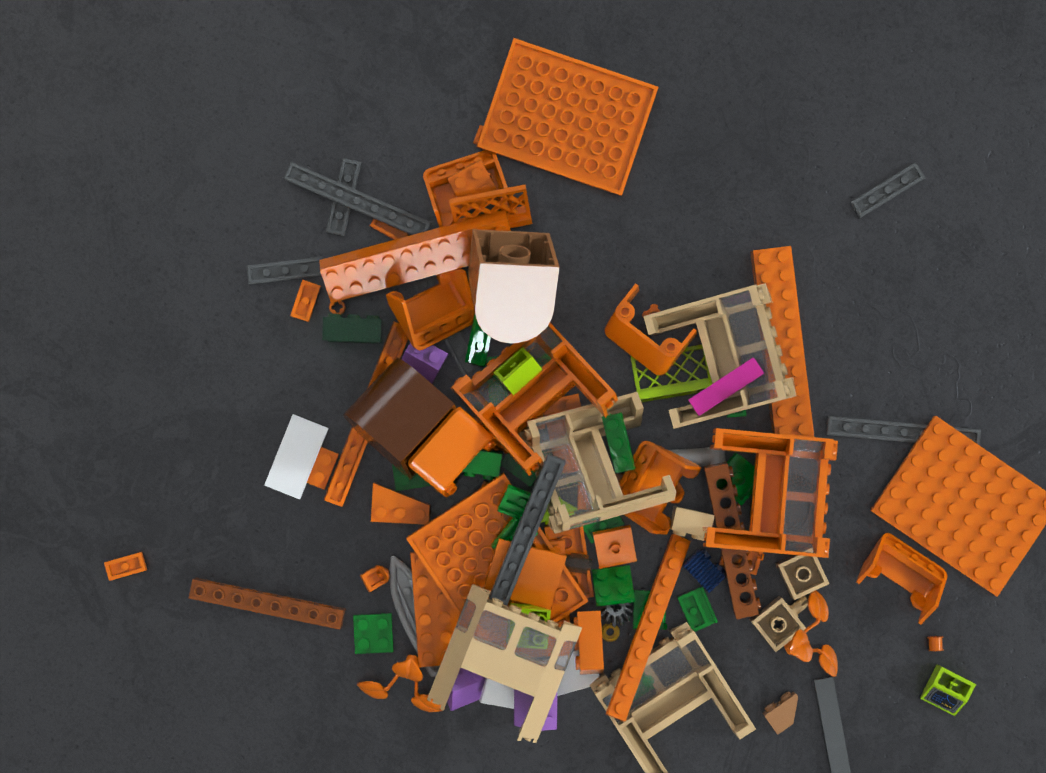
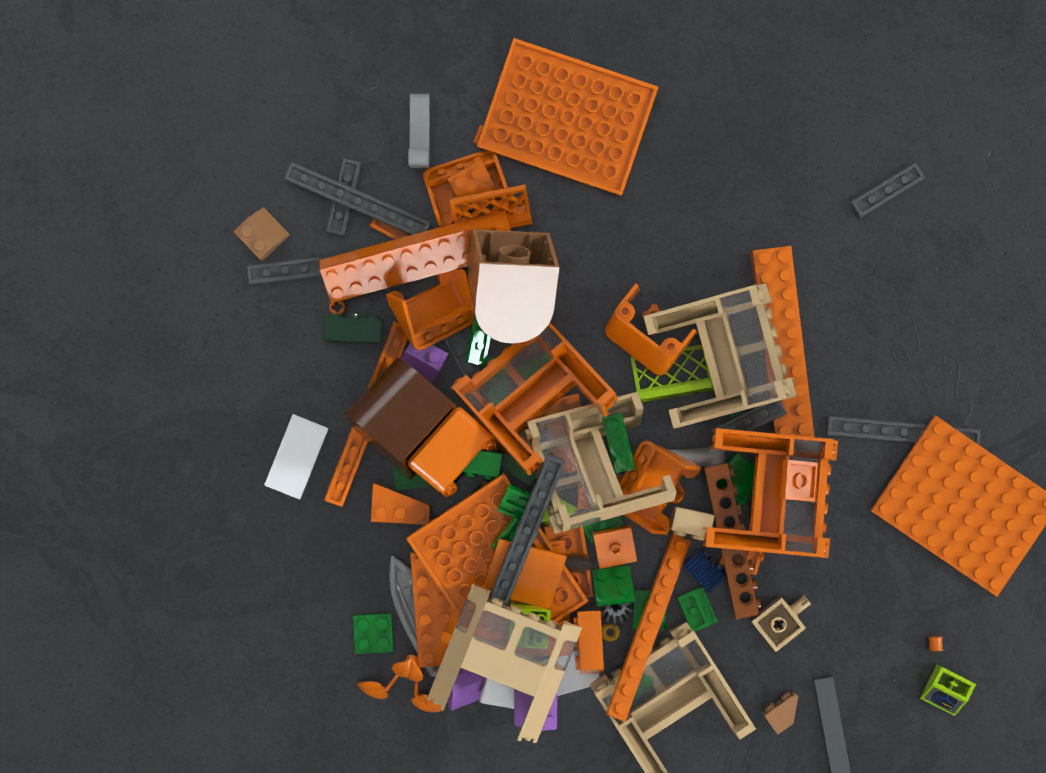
orange plate [104,552,147,581] -> none
dark orange brick [189,578,346,630] -> none
orange plate [290,280,321,322] -> none
orange plate [307,447,339,490] -> none
orange plate [360,565,390,592] -> none
lime slope [493,347,543,395] -> none
dark pink tile [688,357,764,416] -> none
tan brick [775,547,829,600] -> none
orange plant [784,590,838,677] -> none
orange windscreen [856,533,948,625] -> none
none -> medium nougat slope [233,207,290,261]
none -> light grey beam [408,94,430,168]
none -> dark grey tile [711,397,788,435]
none -> orange plate [780,460,819,502]

